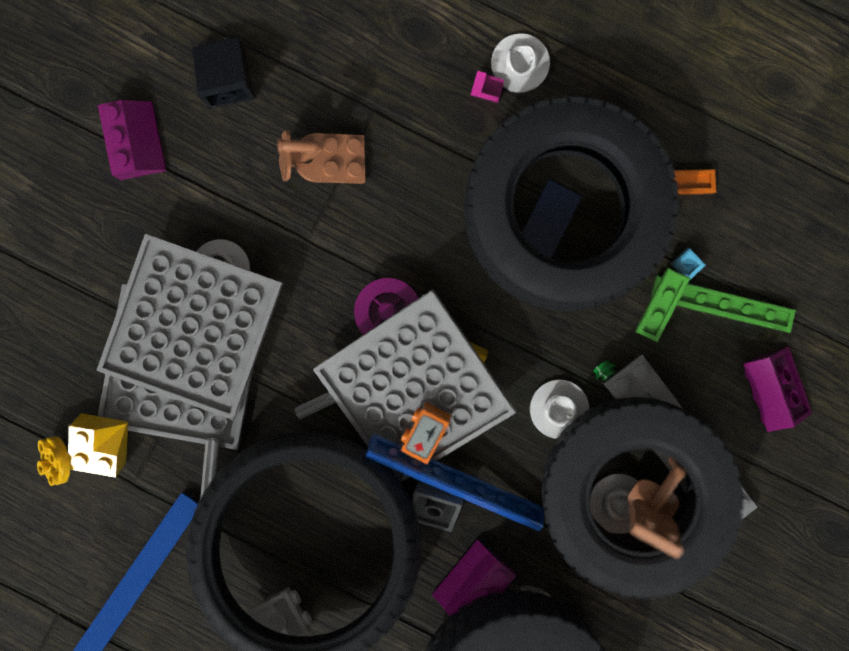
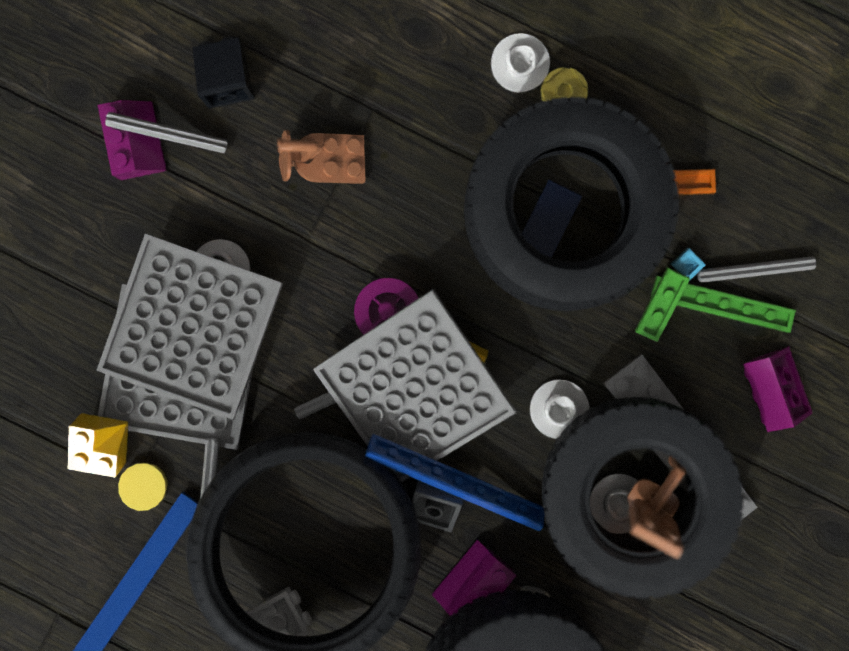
yellow tile [37,436,70,486] -> none
brick [400,402,452,464] -> none
dark pink panel [471,71,504,103] -> none
green plate [593,360,616,381] -> none
none -> light grey axle [105,112,228,153]
none -> light yellow tile [118,463,168,511]
none -> light yellow tile [541,67,588,101]
none -> light grey axle [697,256,816,283]

